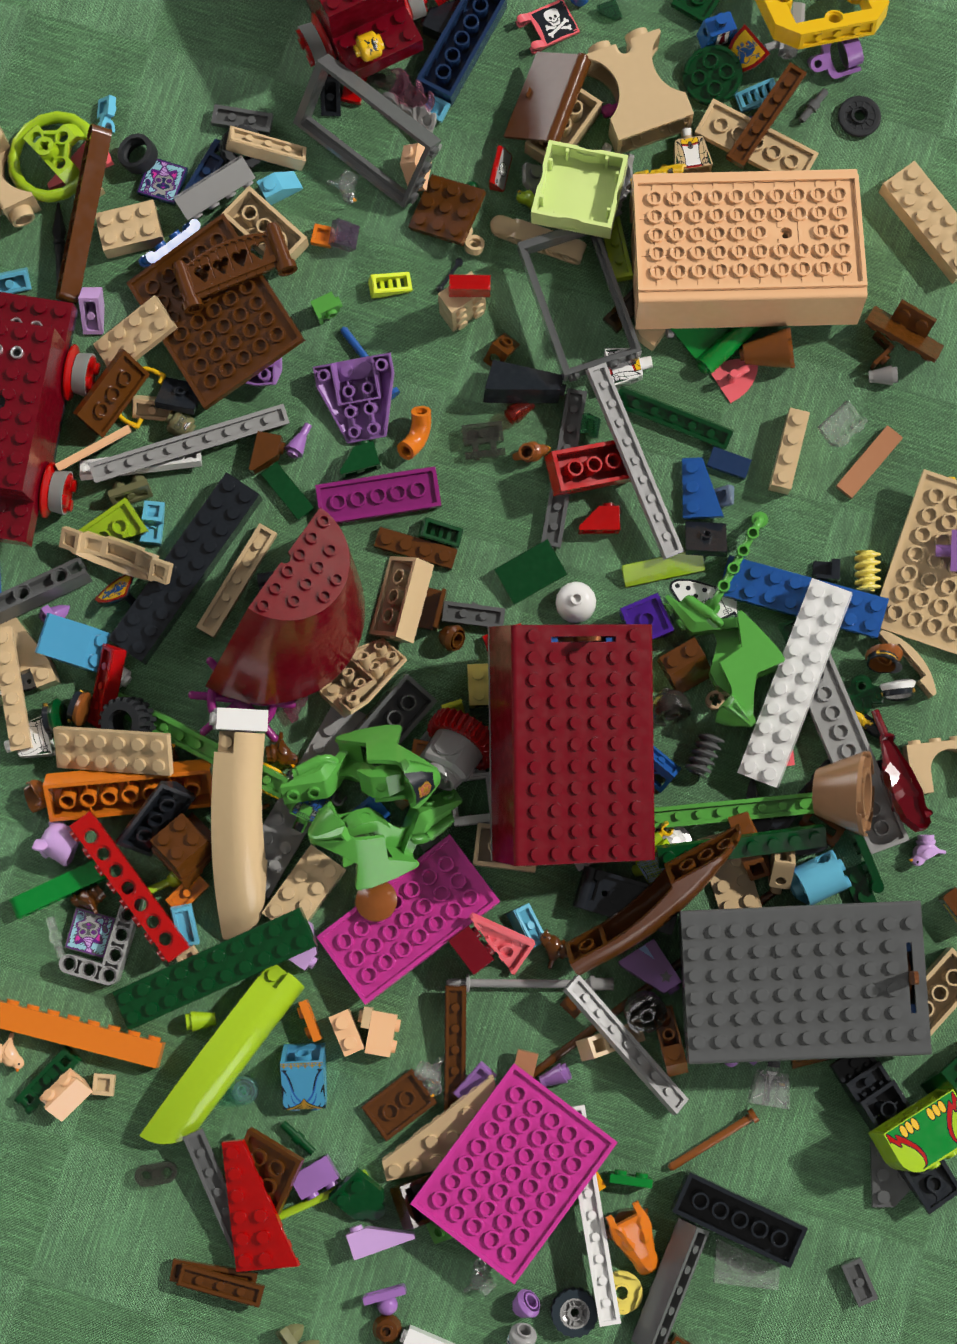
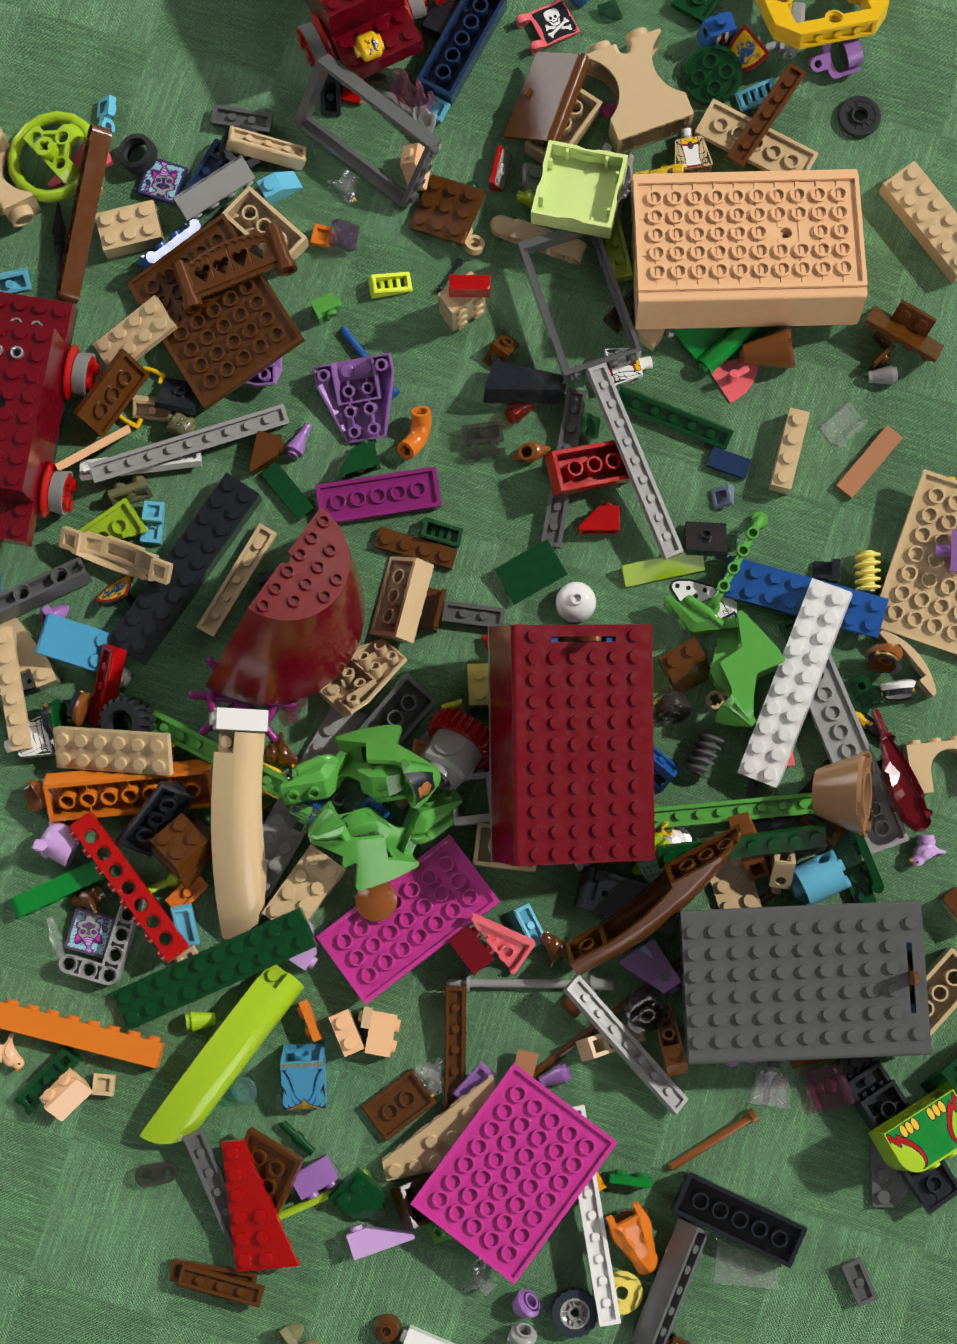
lavender slope [78,287,105,334] -> none
medium lavender tile [362,1283,407,1316] -> none
reddish brown cone [439,625,465,652] -> none
dark purple panel [619,593,674,640] -> none
blue wing [682,457,724,520] -> none
dark grey bar [798,88,828,123] -> none
none -> clear pink plate [803,1061,855,1113]

